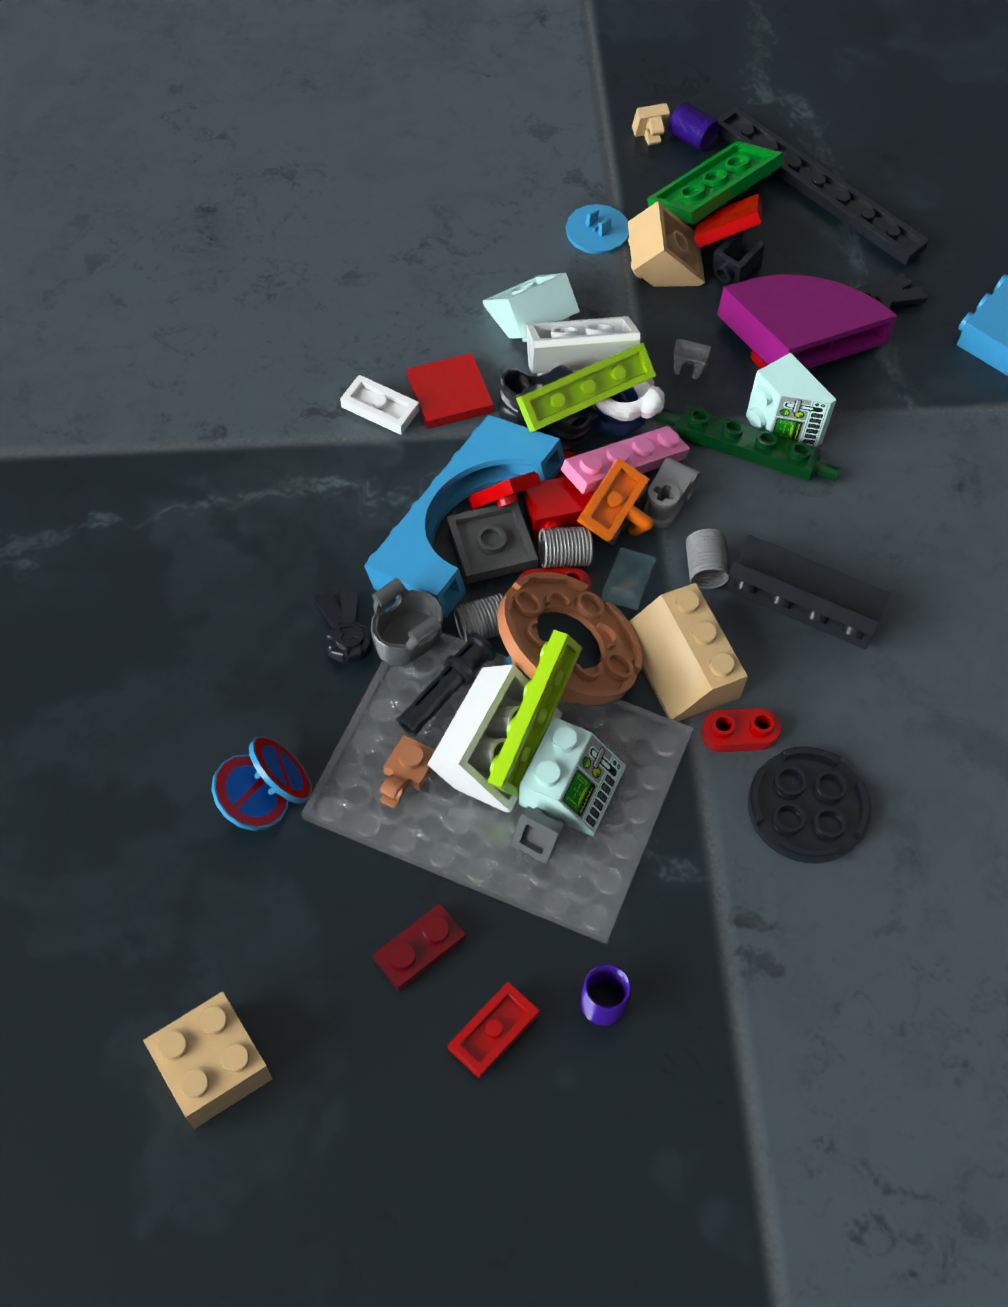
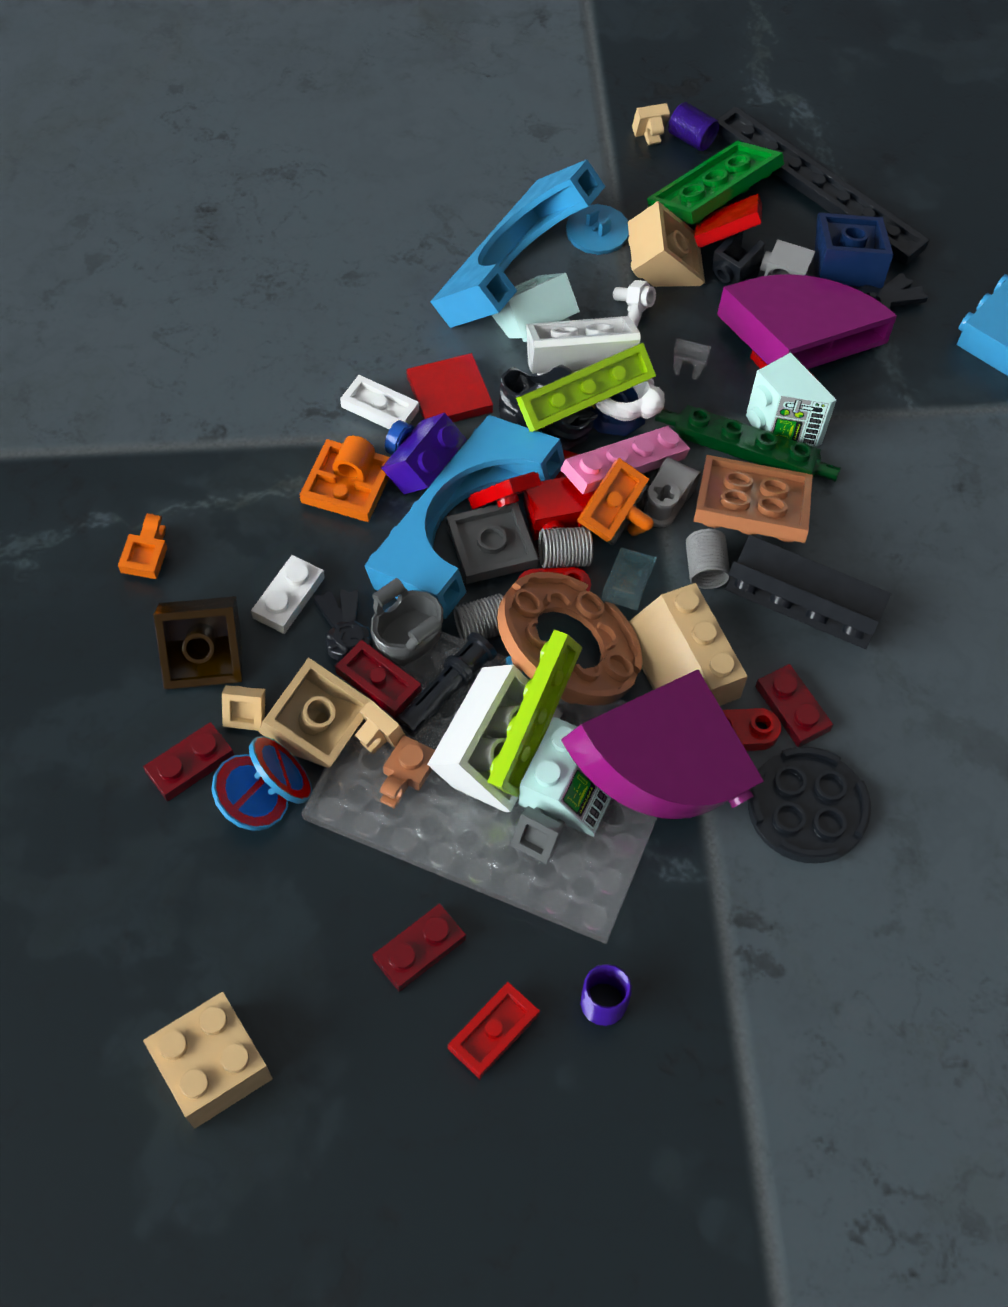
none -> orange plate [118,513,168,579]
none -> dark red plate [143,722,234,802]
none -> dark brown slope [153,596,243,689]
none -> tan tile [222,685,265,731]
none -> white plate [251,555,325,634]
none -> tan slope [259,657,375,768]
none -> orange plate [299,435,390,522]
none -> dark red plate [335,639,422,718]
none -> tan tile [355,700,406,755]
none -> dark purple brick [381,412,467,494]
none -> blue tile [385,420,414,455]
none -> dark azure arch [430,159,606,328]
none -> magenta brick [561,669,764,819]
none -> white piece [613,280,656,327]
none -> nougat plate [693,455,813,543]
none -> dark red plate [755,664,834,747]
none -> light grey brick [760,239,815,276]
none -> dark blue slope [814,213,893,288]

